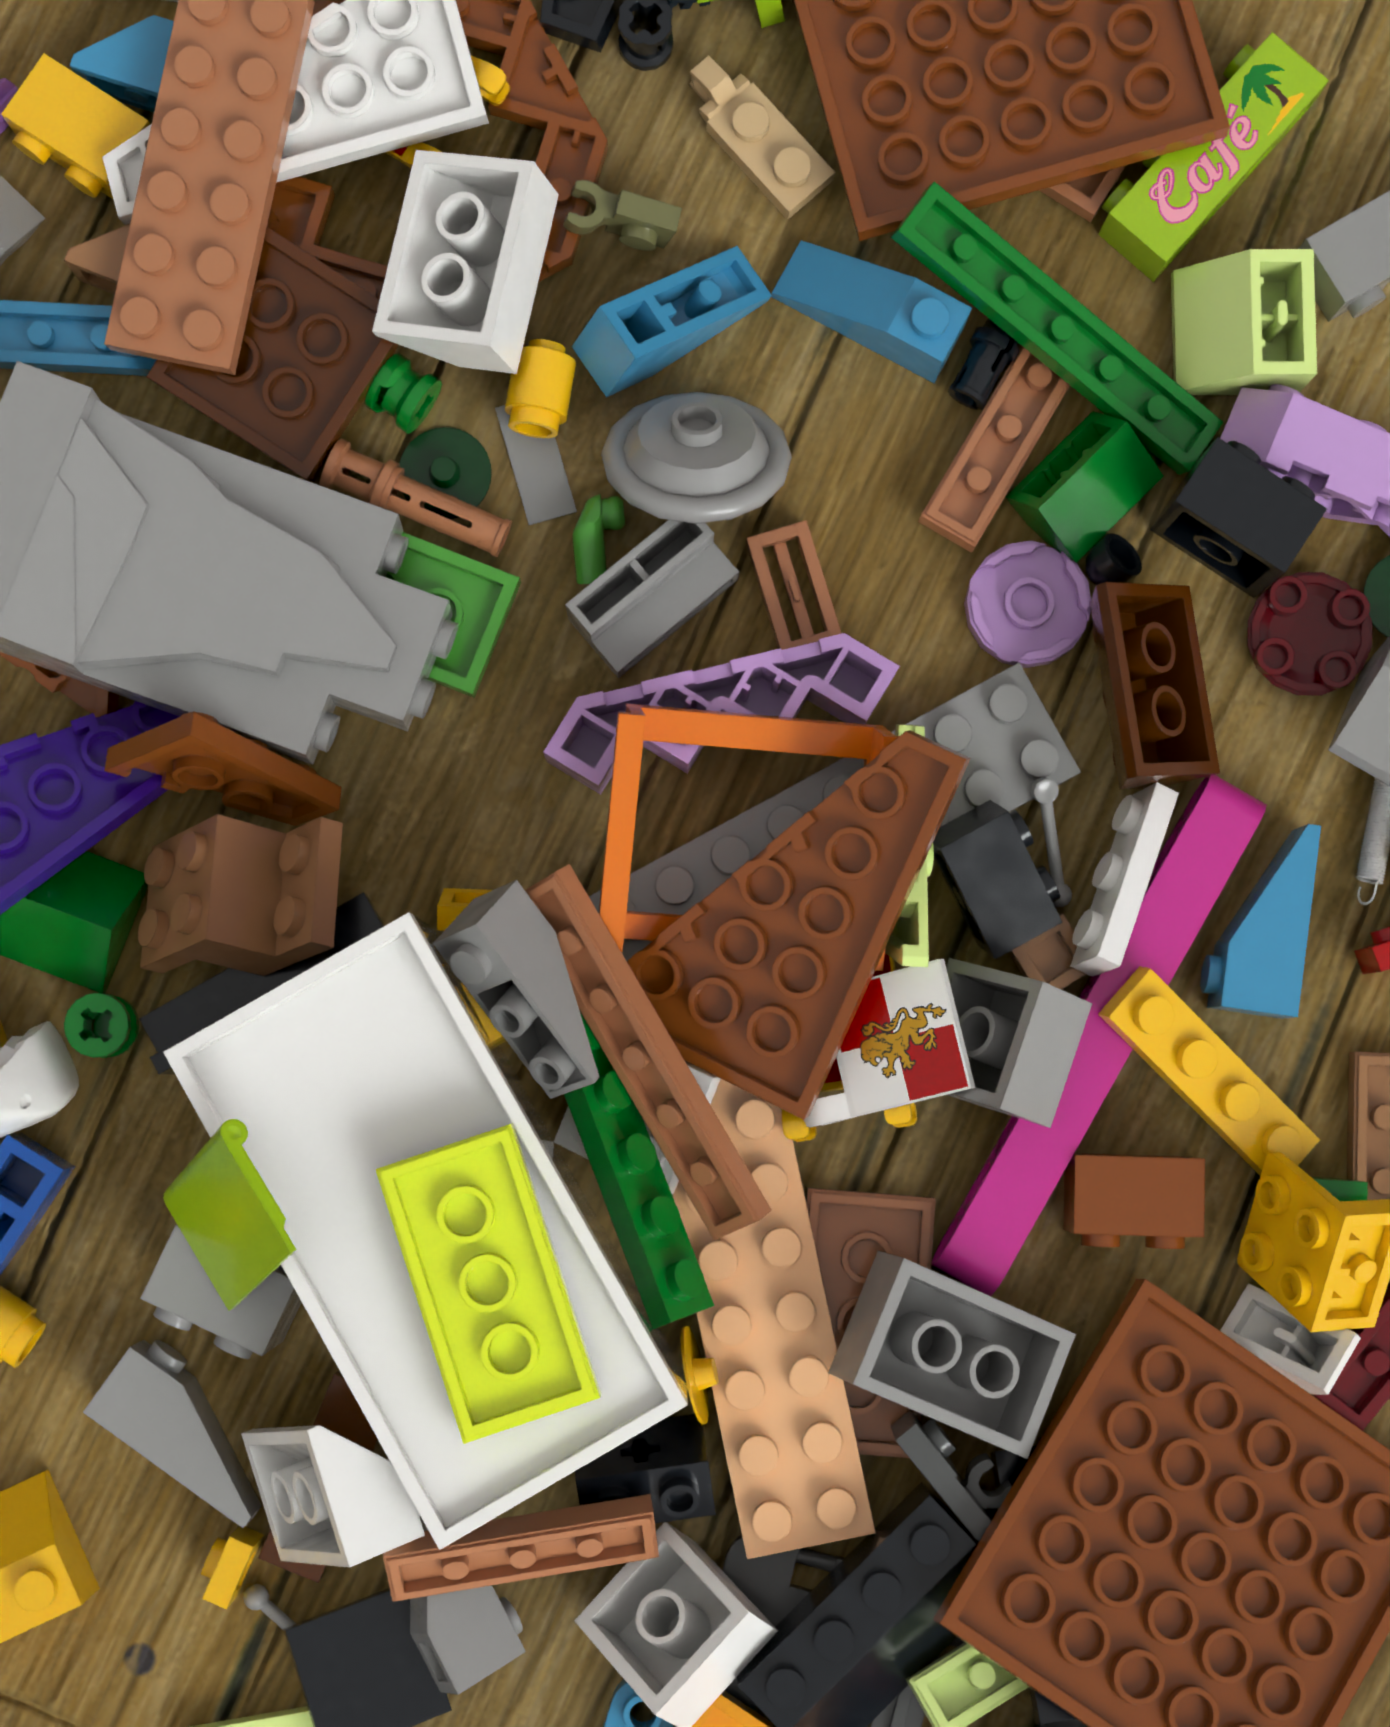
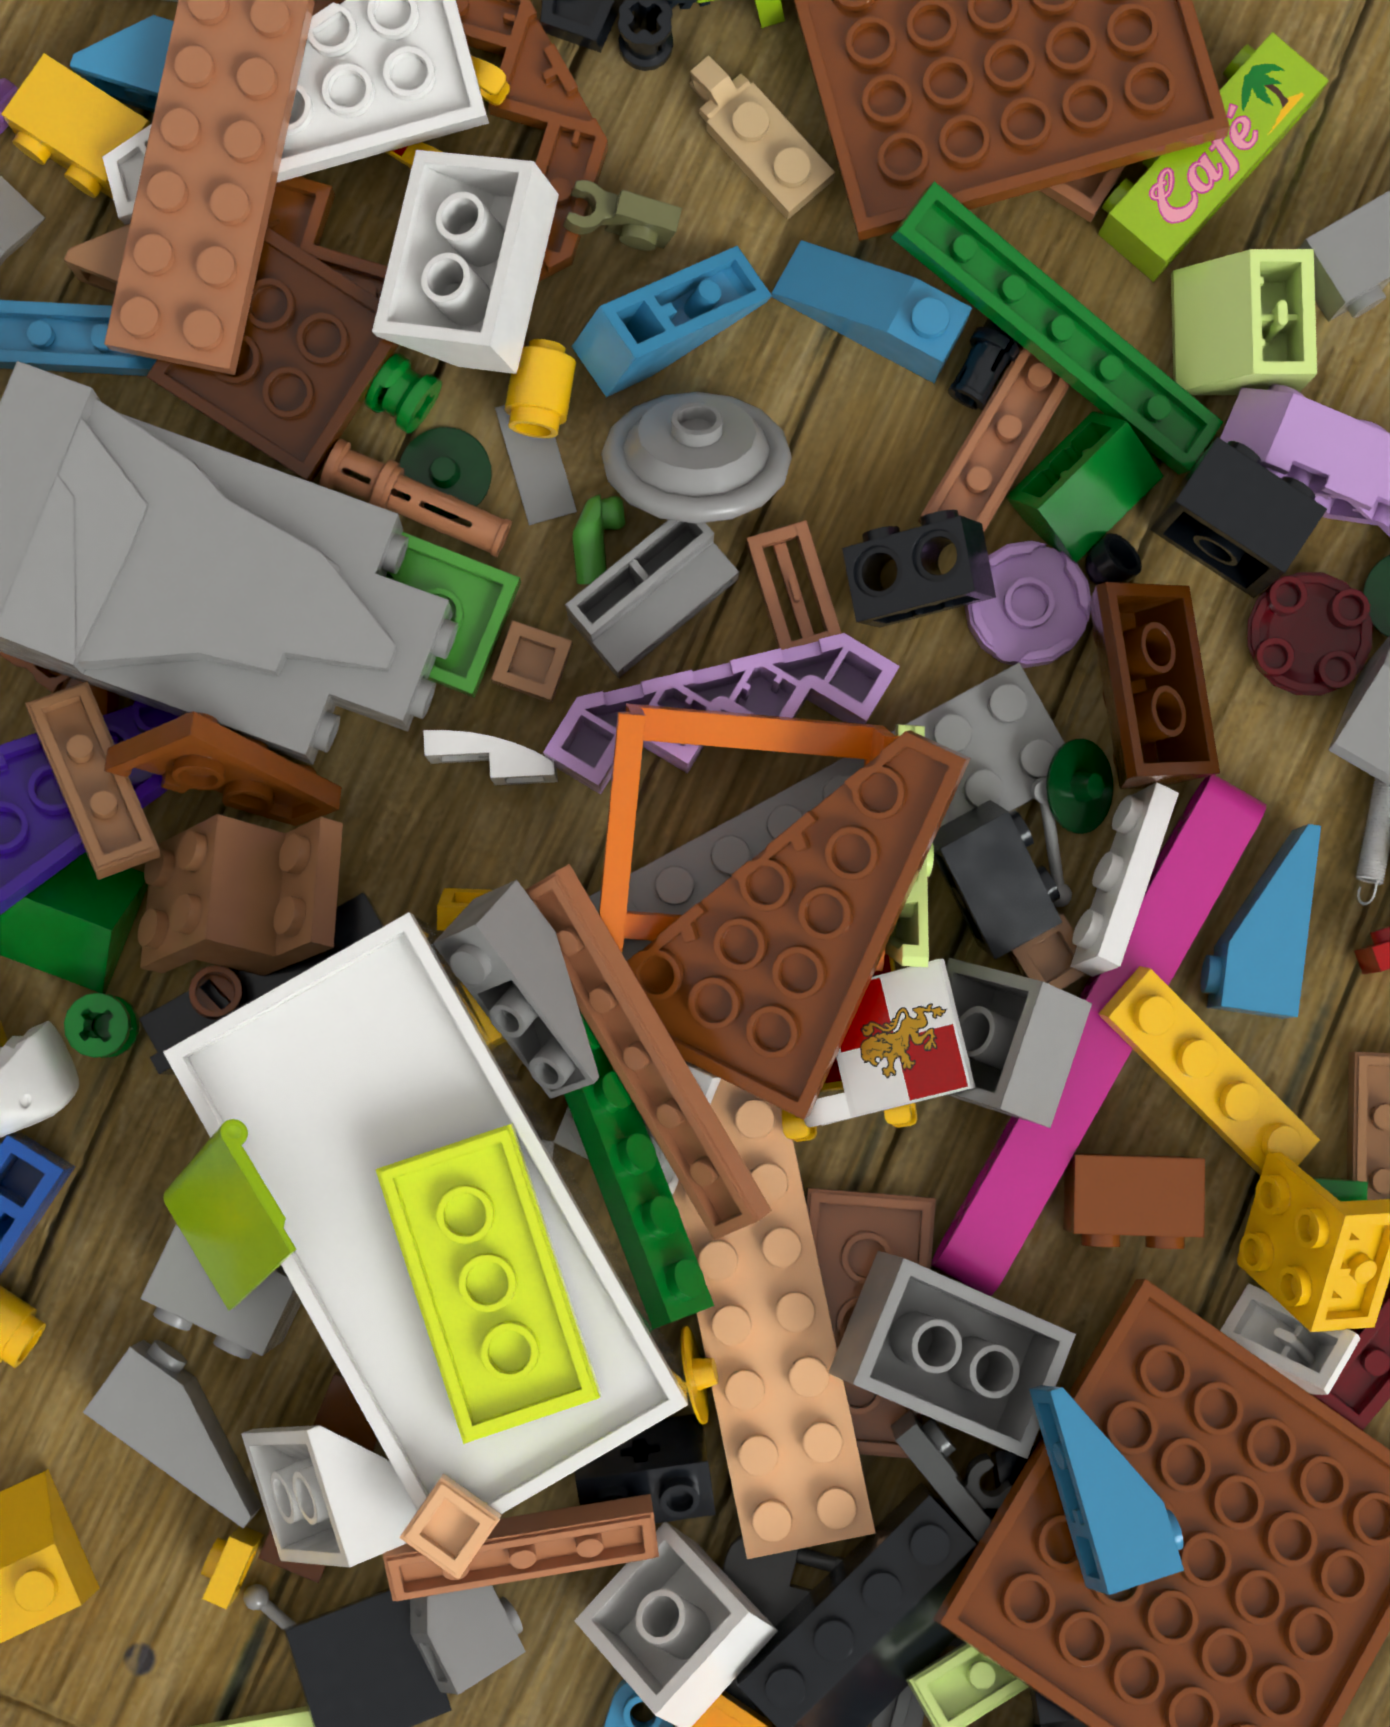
none -> medium nougat tile [25,681,161,880]
none -> dark orange hinge [189,965,242,1020]
none -> light nougat tile [399,1473,502,1580]
none -> white slope [423,730,558,785]
none -> medium nougat plate [491,620,573,704]
none -> black brick [842,510,996,628]
none -> dark azure slope [1029,1385,1184,1595]
none -> dark green piece [1046,738,1114,834]

